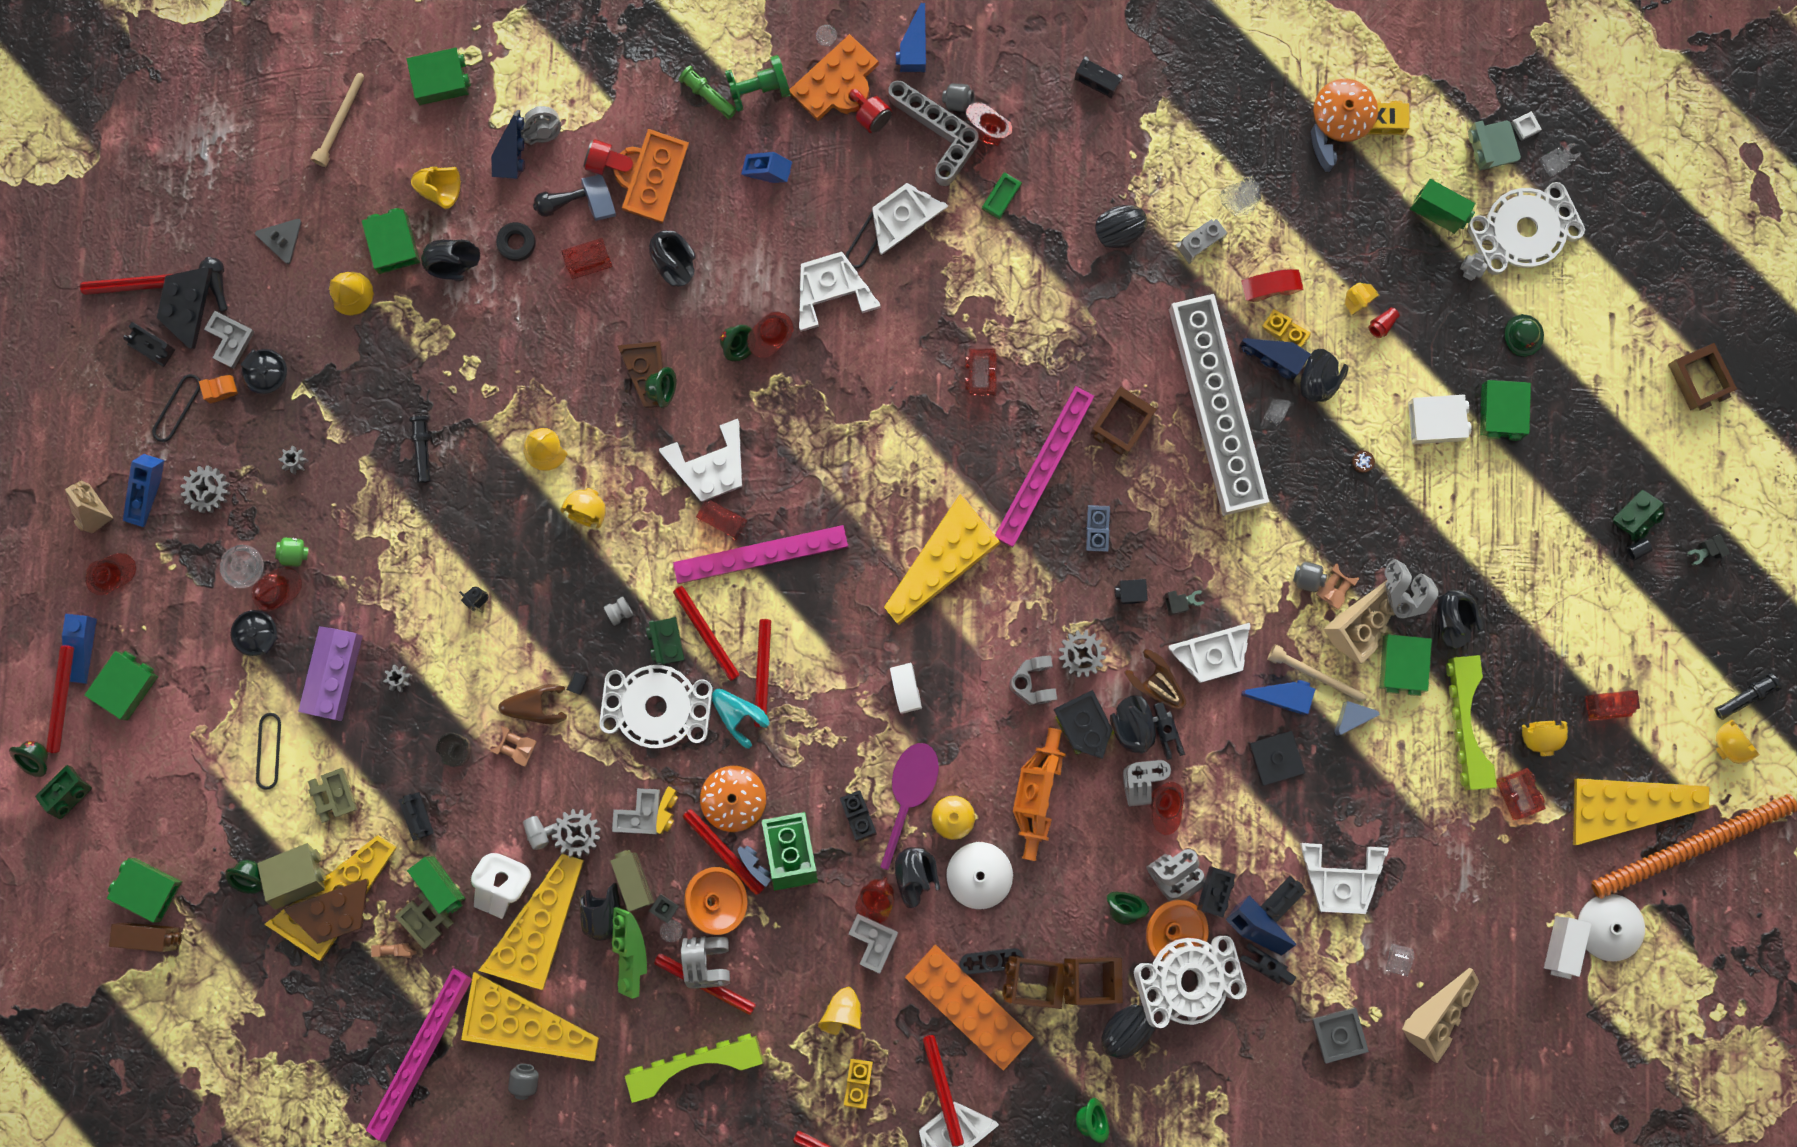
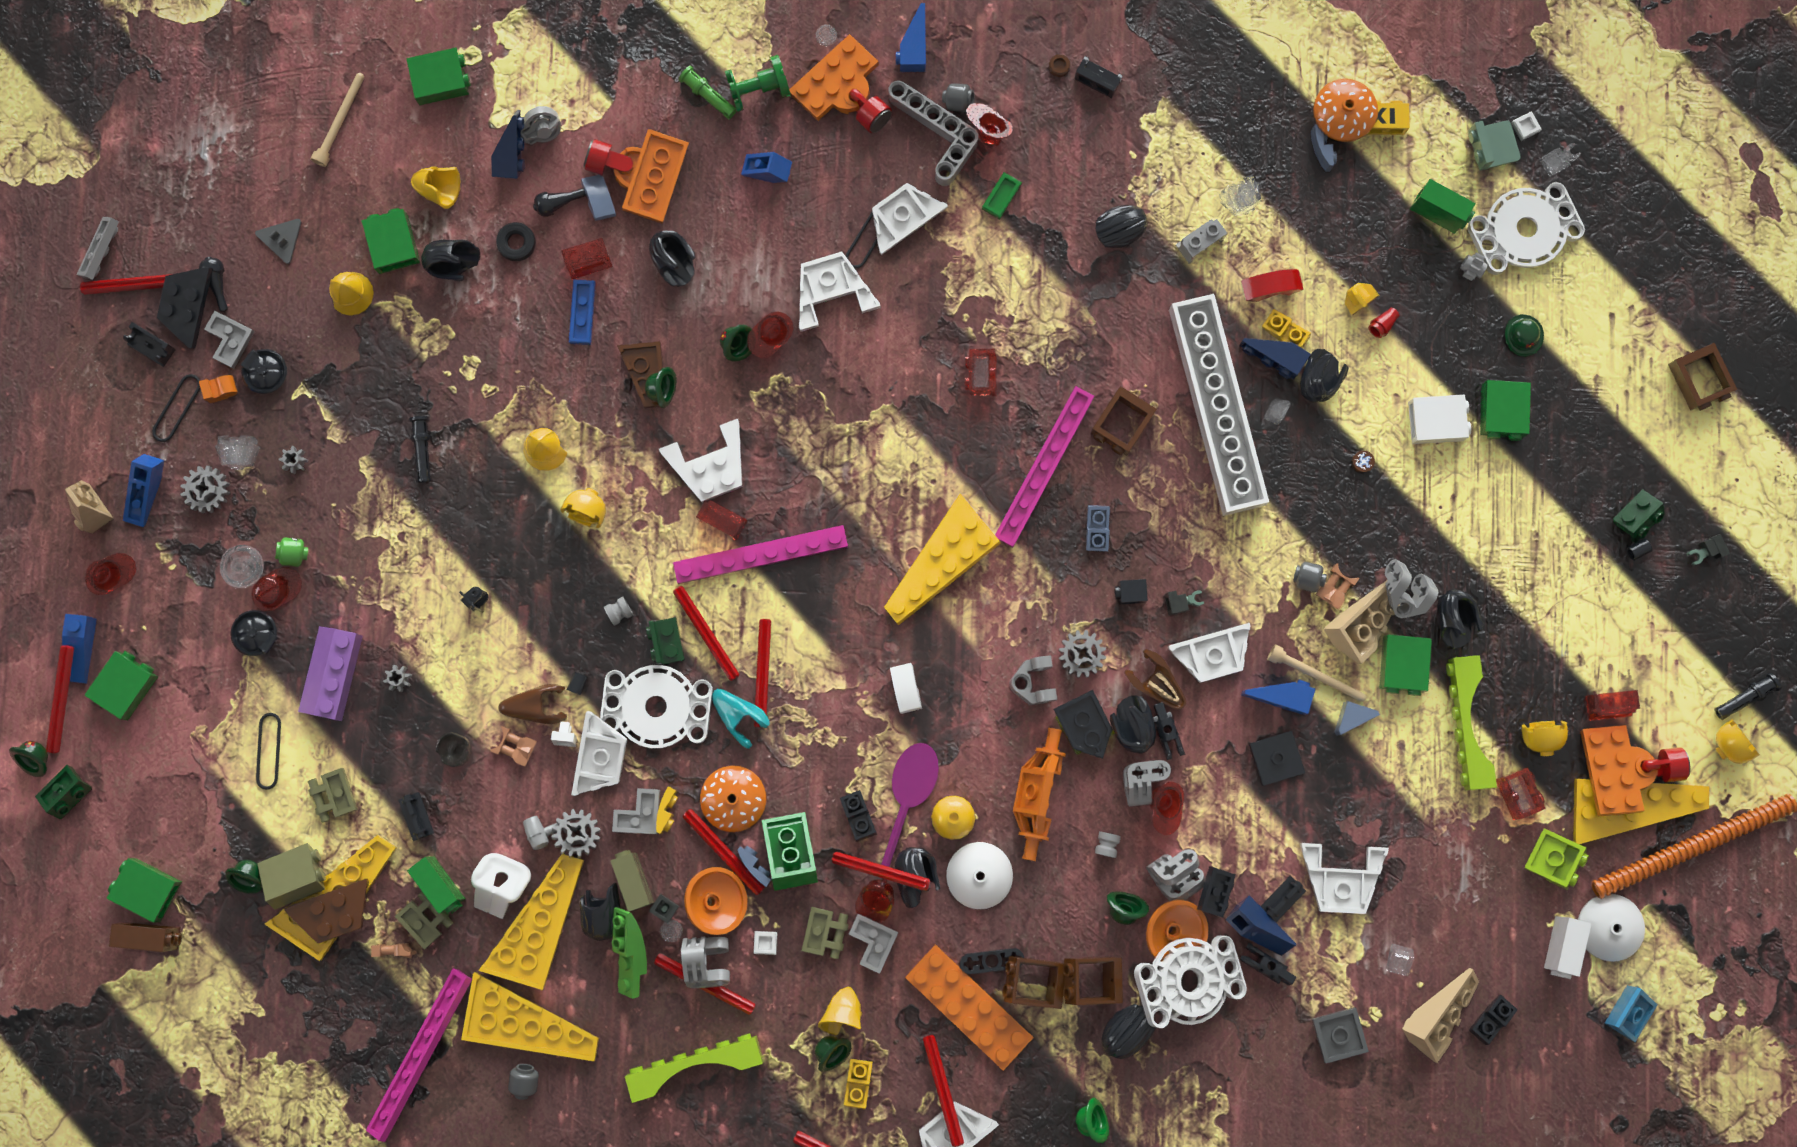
none -> light grey plate [77,217,119,280]
none -> clear cone [215,435,260,470]
none -> white tile [551,722,577,747]
none -> blue tile [569,279,596,345]
none -> white wing [571,711,627,796]
none -> white tile [754,931,777,955]
none -> olive plate [802,907,849,959]
none -> dark green hat [815,1036,852,1072]
none -> red axle [832,852,930,891]
none -> reddish brown tile [1049,54,1070,77]
none -> light grey wheel [1095,831,1121,858]
none -> black slope [1469,995,1518,1045]
none -> lime plate [1525,828,1589,890]
none -> orange plate [1580,725,1691,817]
none -> dark azure slope [1605,985,1658,1042]

